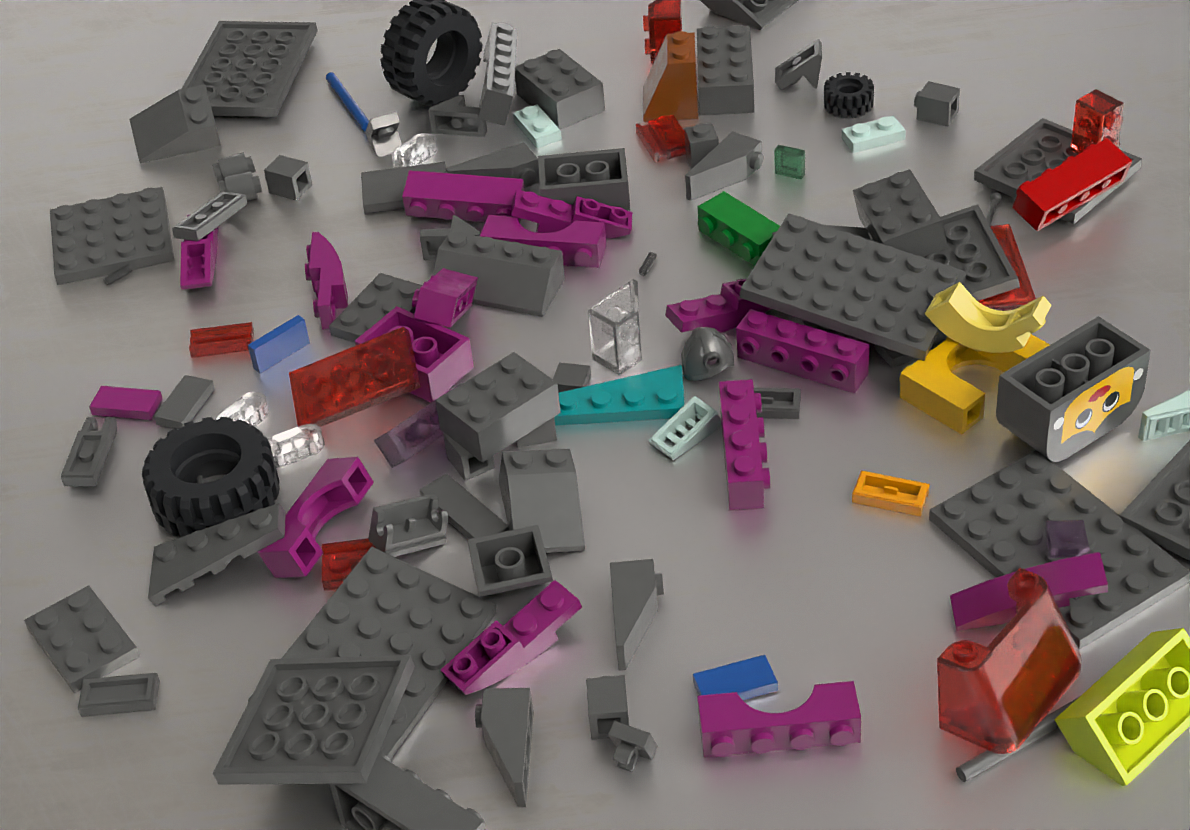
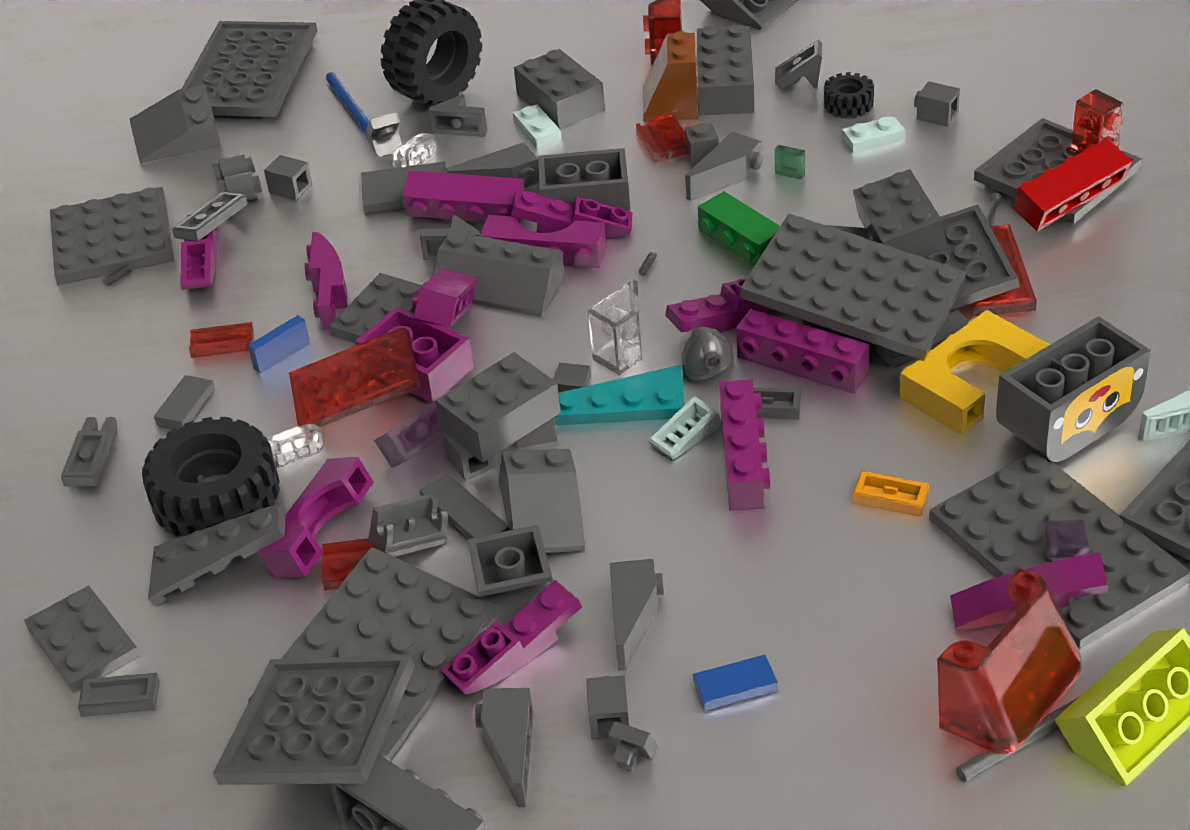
magenta tile [89,386,163,420] -> none
clear beam [215,392,269,427] -> none
dark grey arch [478,23,517,126] -> none
magenta arch [697,681,861,758] -> none
light yellow arch [925,282,1051,353] -> none

